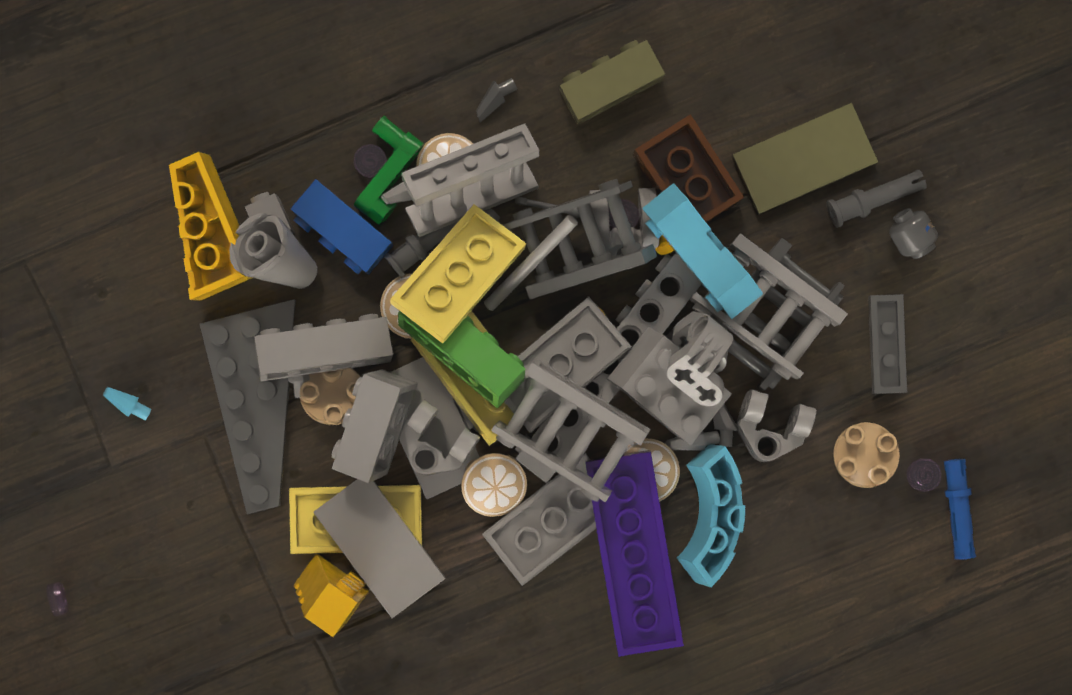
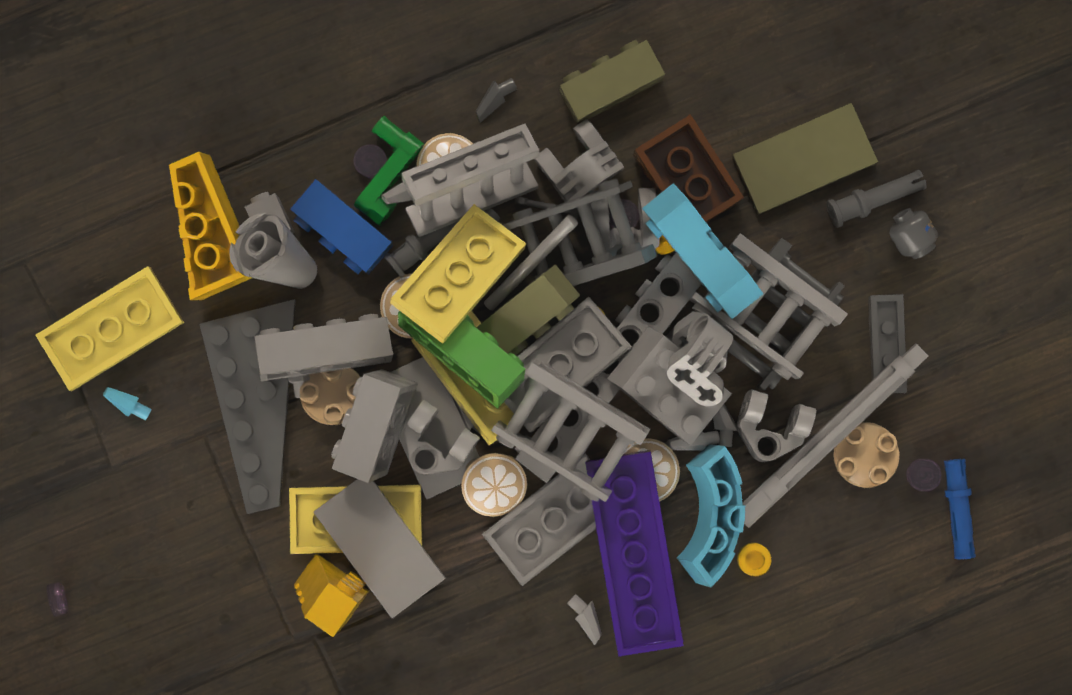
none -> light yellow plate [36,266,184,391]
none -> olive brick [476,264,580,355]
none -> light grey piece [534,119,624,202]
none -> light grey bar [567,594,602,645]
none -> yellow tile [737,543,771,576]
none -> light grey piece [743,344,928,528]

